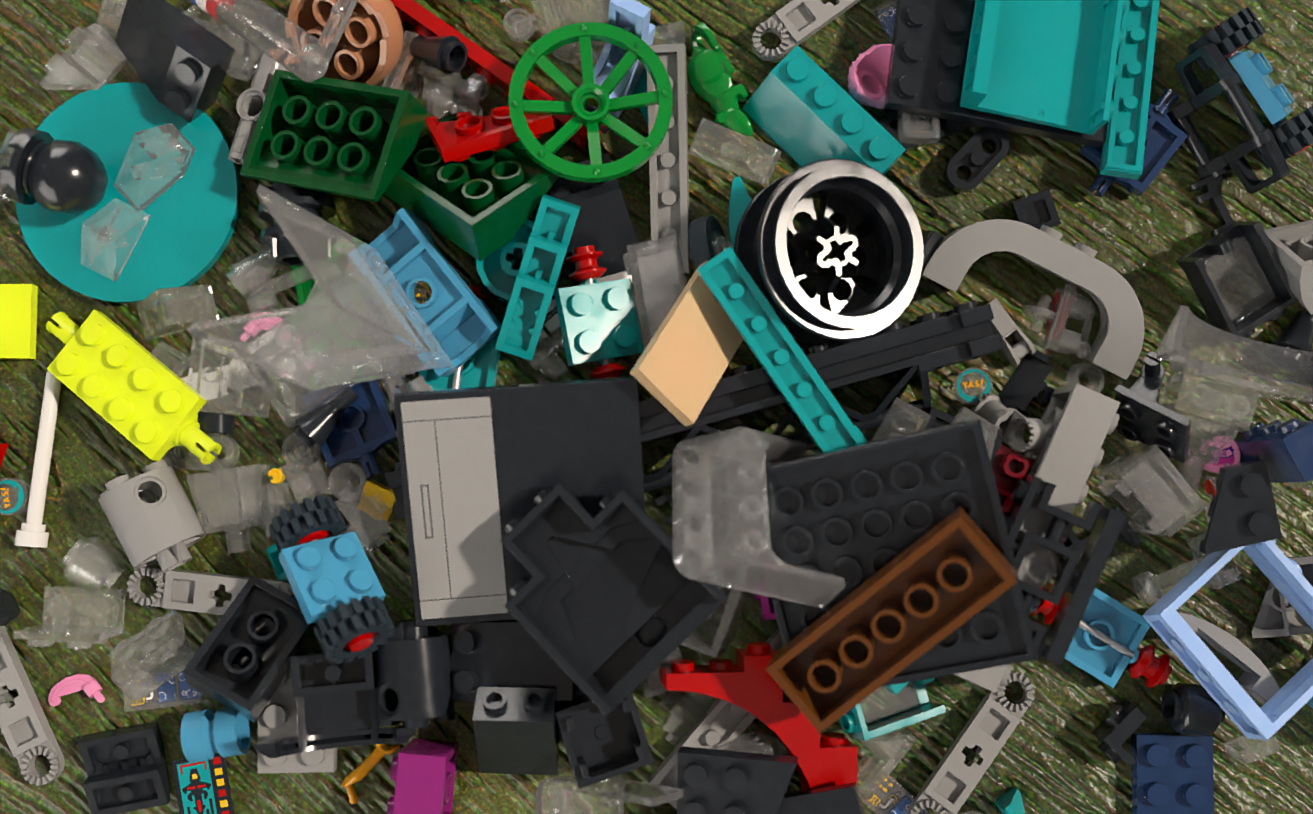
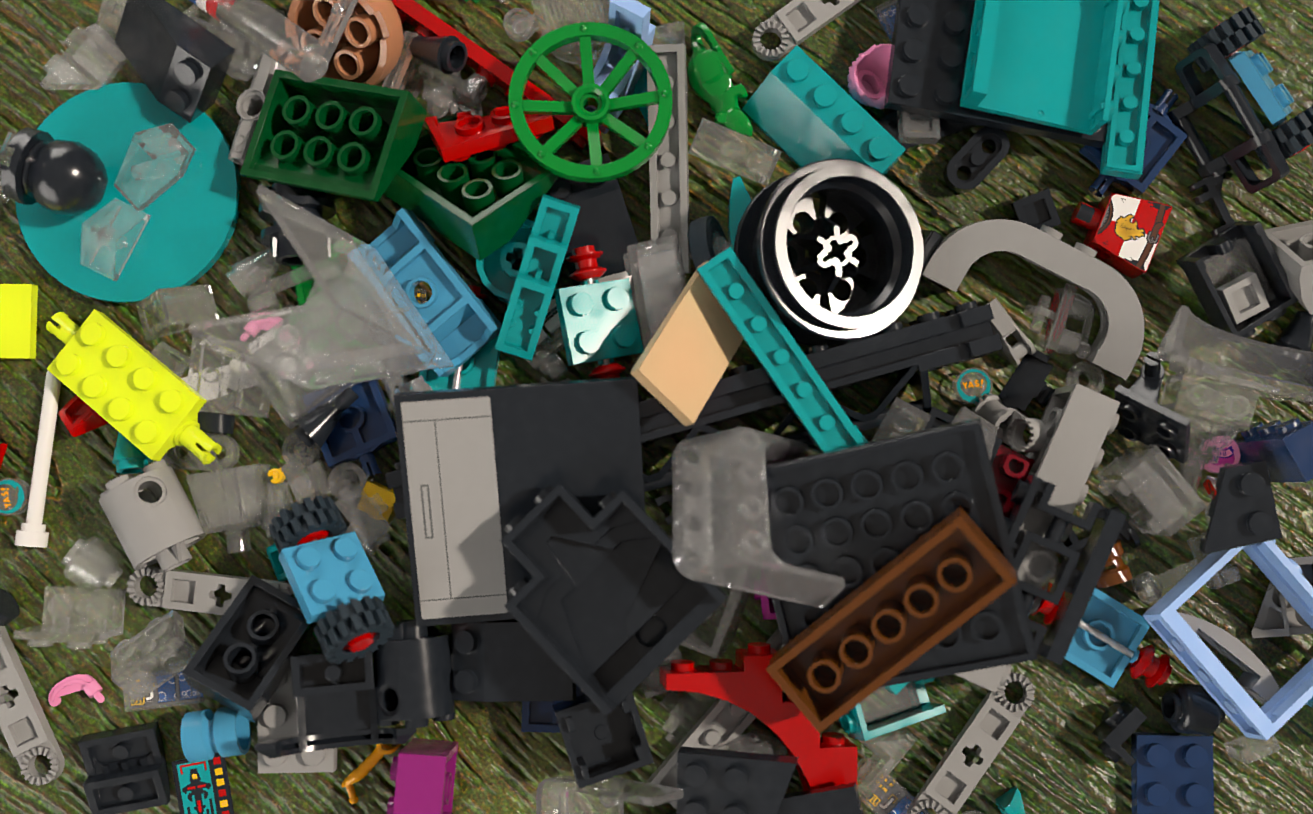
black panel [473,687,560,775] -> none
none -> red slope [57,395,109,437]
none -> teal cone [112,431,152,474]
none -> torso [1070,193,1172,279]
none -> reddish brown wheel [1096,540,1133,588]
none -> light grey plate [1216,272,1270,324]

